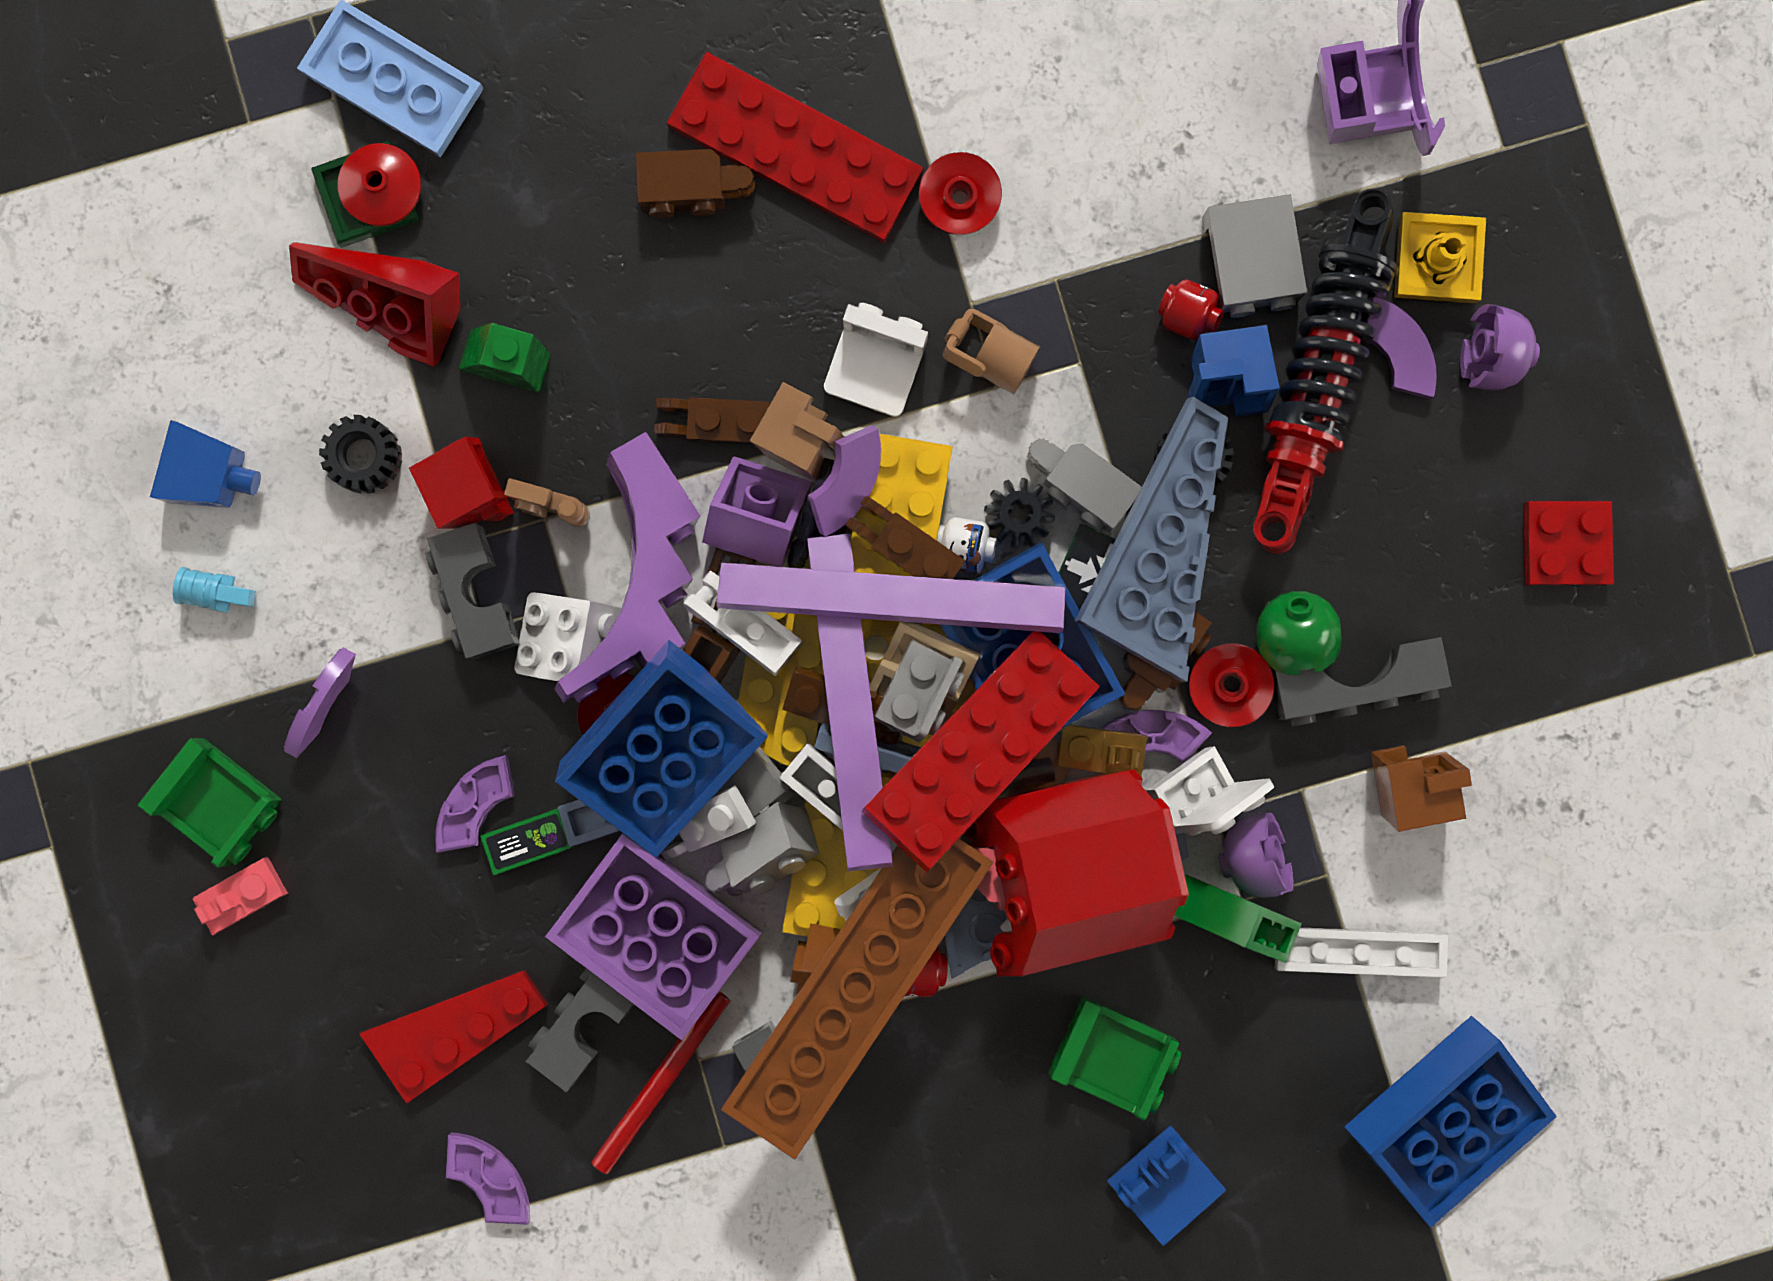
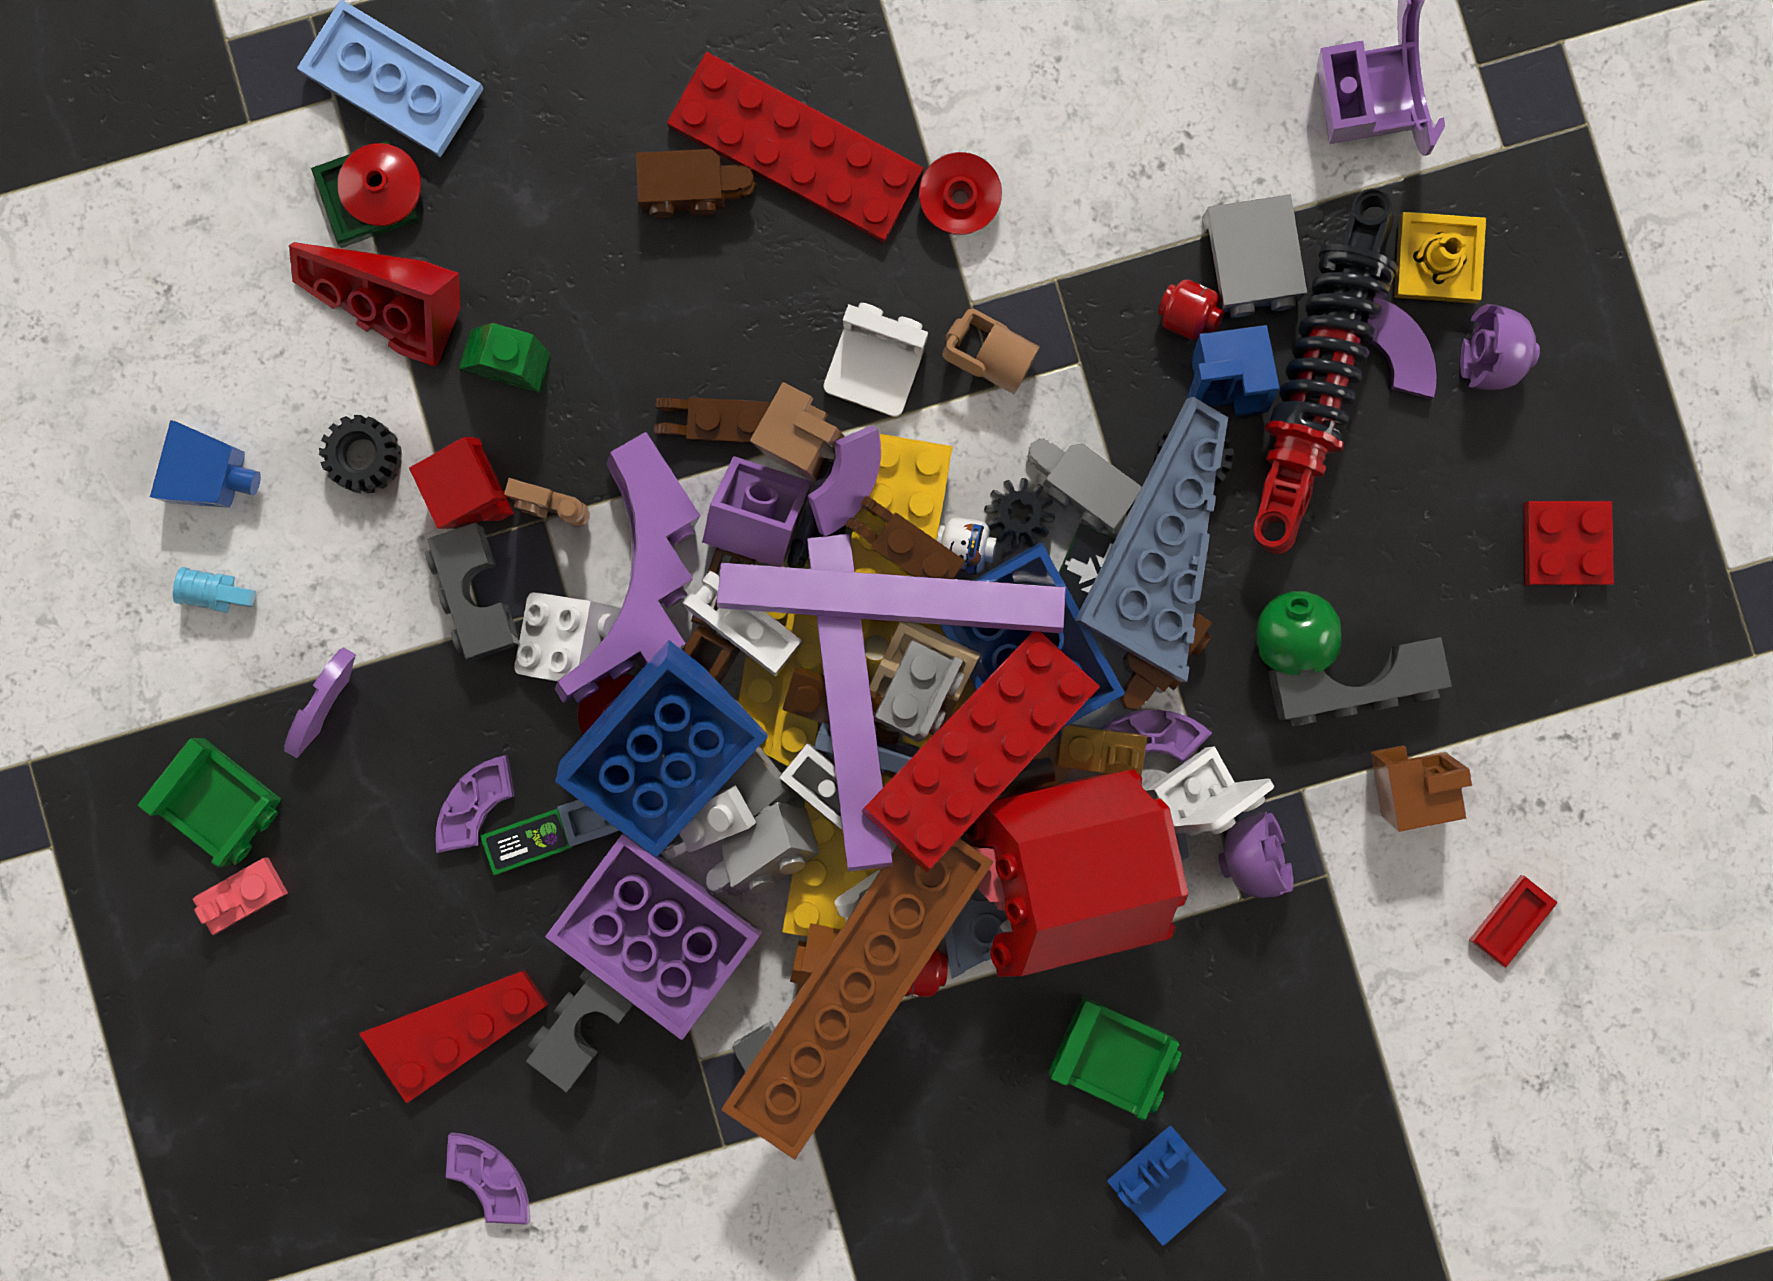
red piece [591,991,731,1174] -> none
green slope [1174,874,1302,963] -> none
red dish [1189,643,1274,727] -> none
white plate [1275,928,1448,978] -> none
blue slope [1345,1015,1557,1228] -> none
none -> red tile [1469,875,1558,968]

